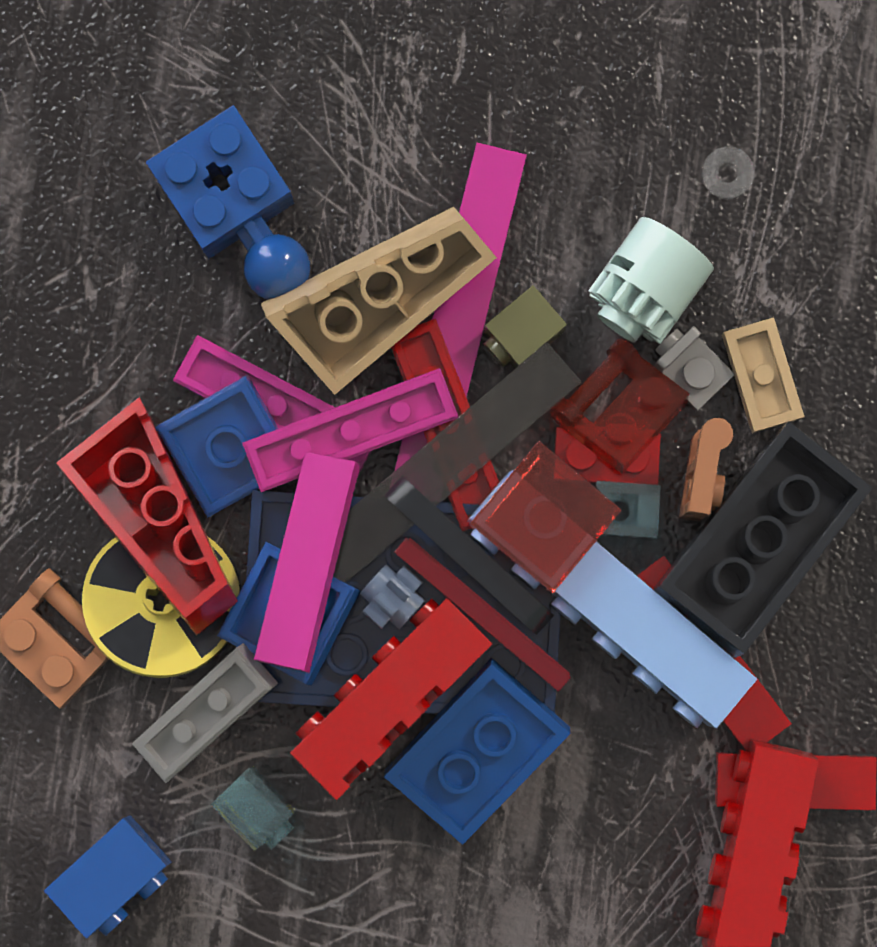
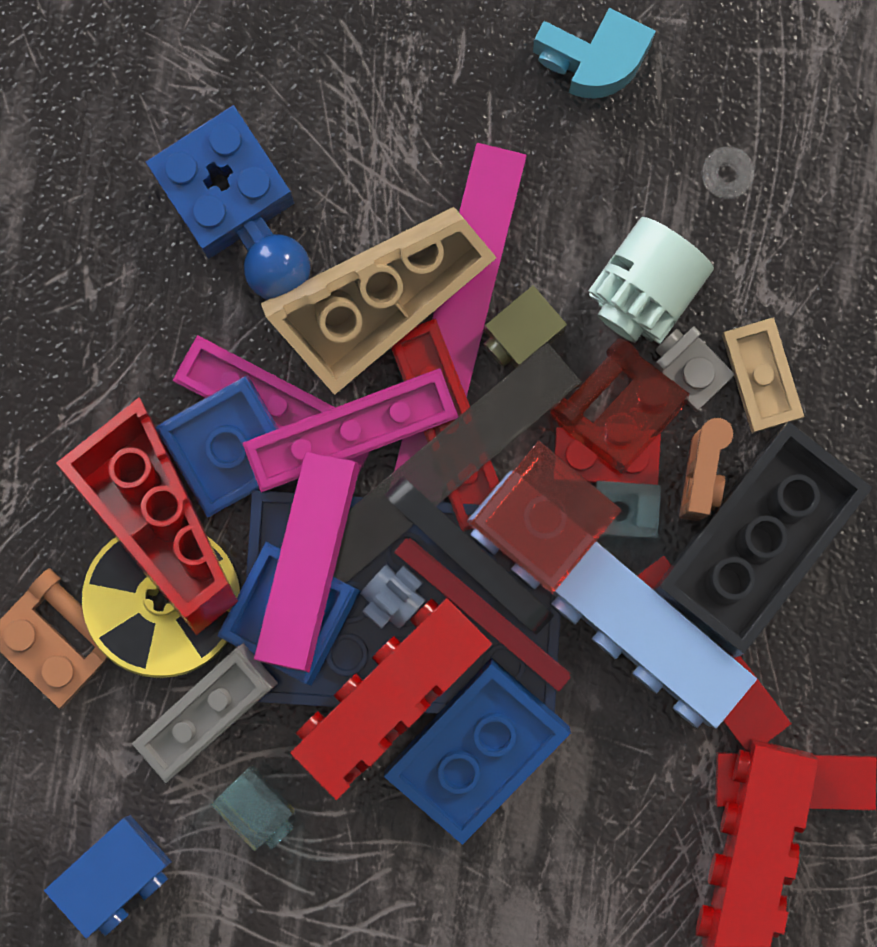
none -> medium azure brick [533,8,656,98]

